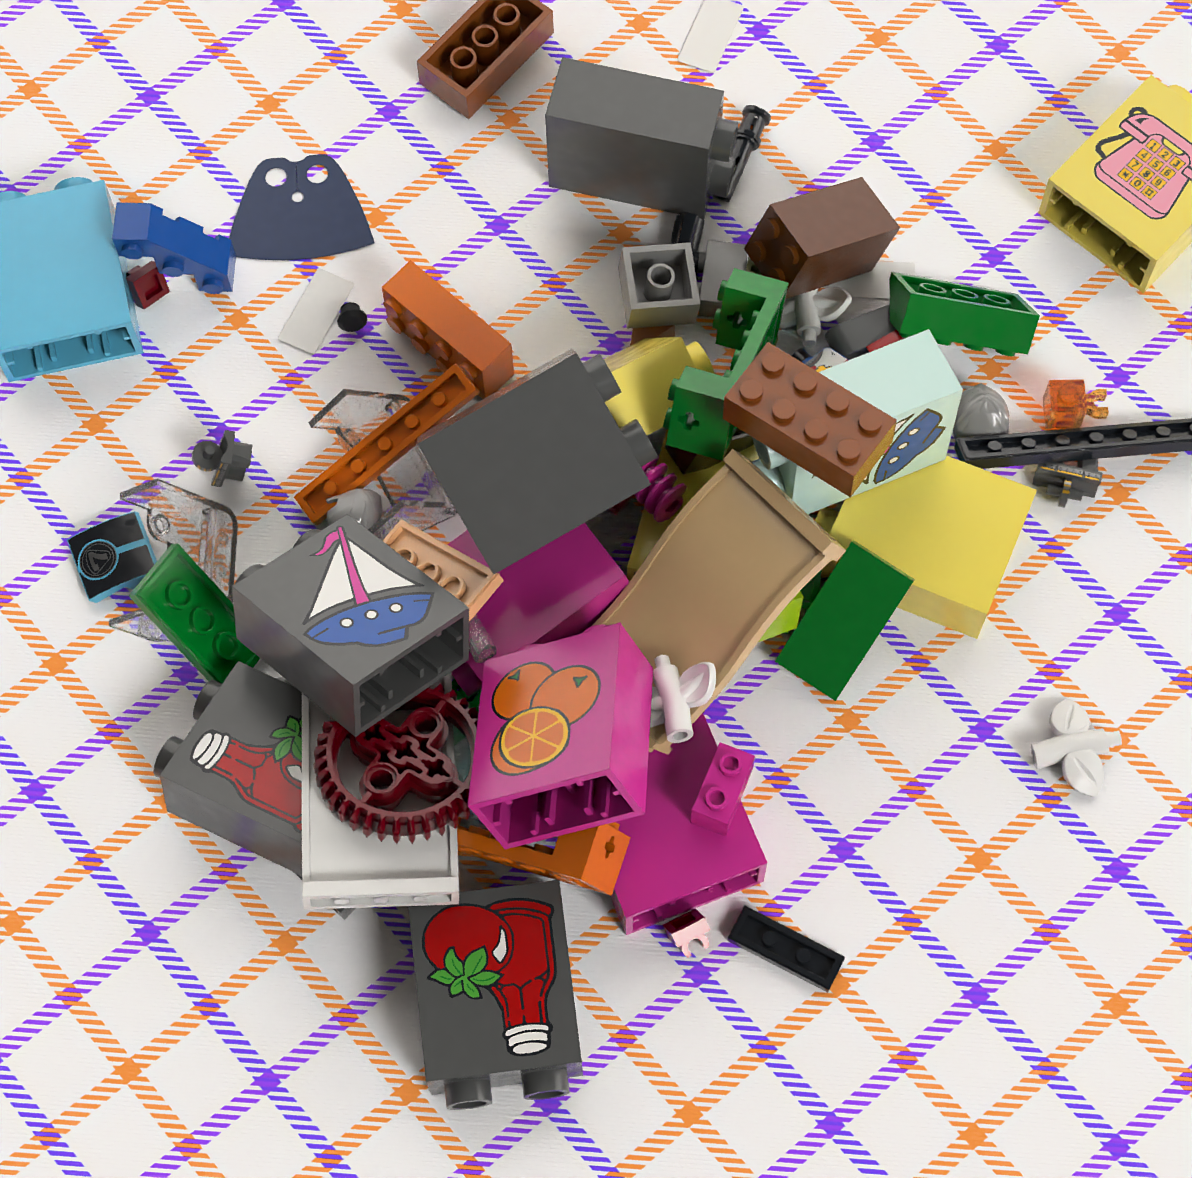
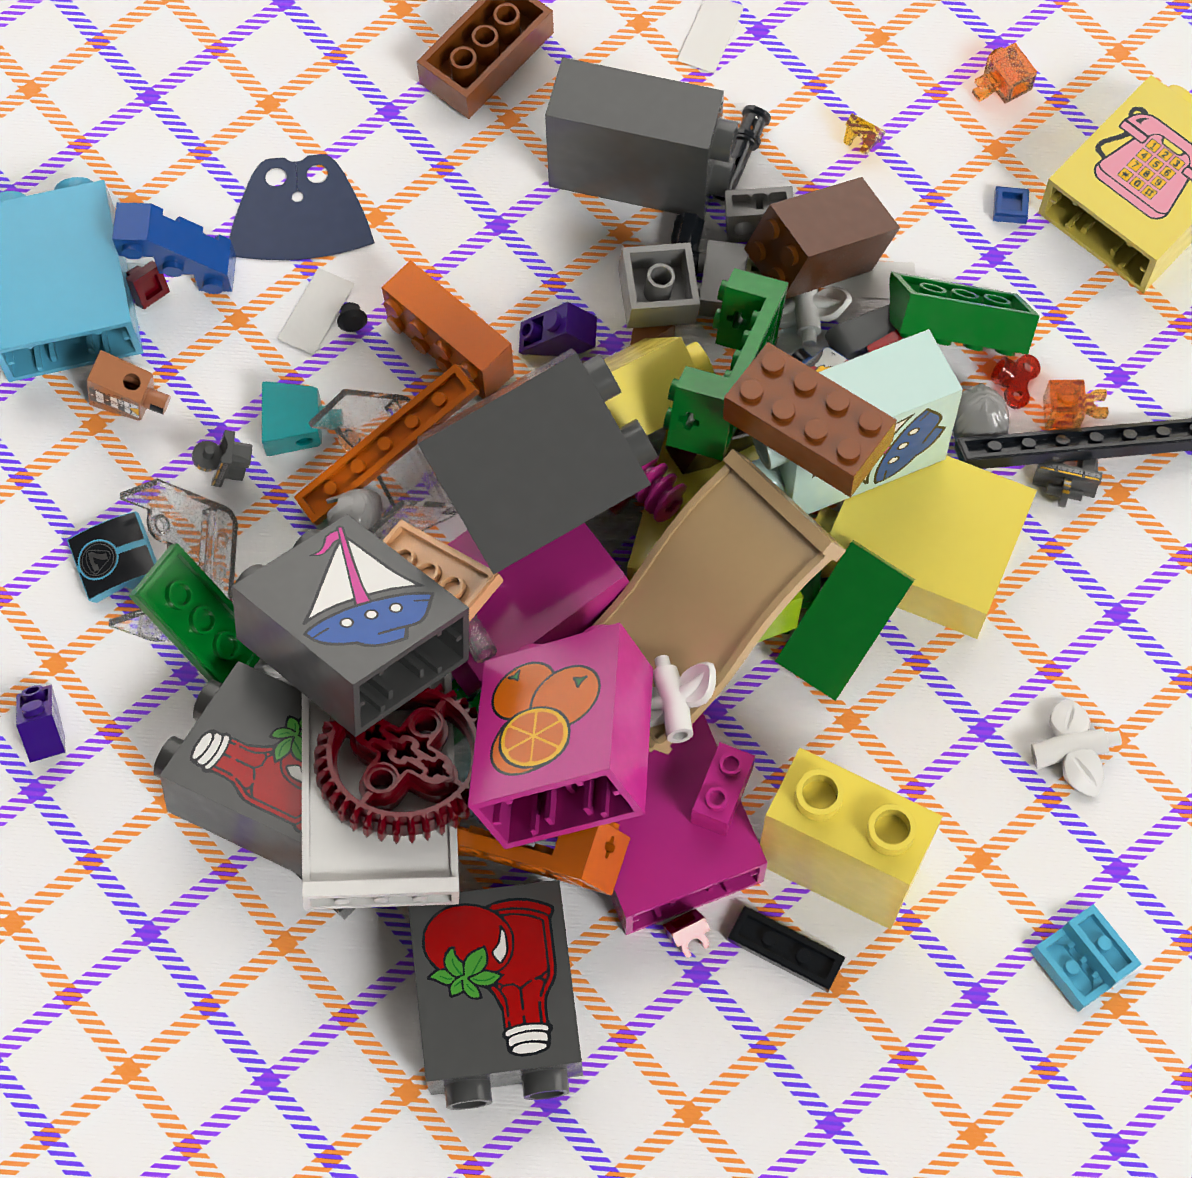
none -> dark purple slope [16,684,66,763]
none -> nougat torso [87,350,171,421]
none -> teal torso [262,381,342,456]
none -> dark purple slope [518,302,597,357]
none -> light grey brick [725,186,794,243]
none -> light yellow brick [760,748,943,930]
none -> clear yellow tile [843,113,886,154]
none -> clear orange brick [972,43,1037,104]
none -> clear red piece [991,354,1041,409]
none -> blue tile [993,186,1029,224]
none -> medium azure slope [1030,904,1142,1012]

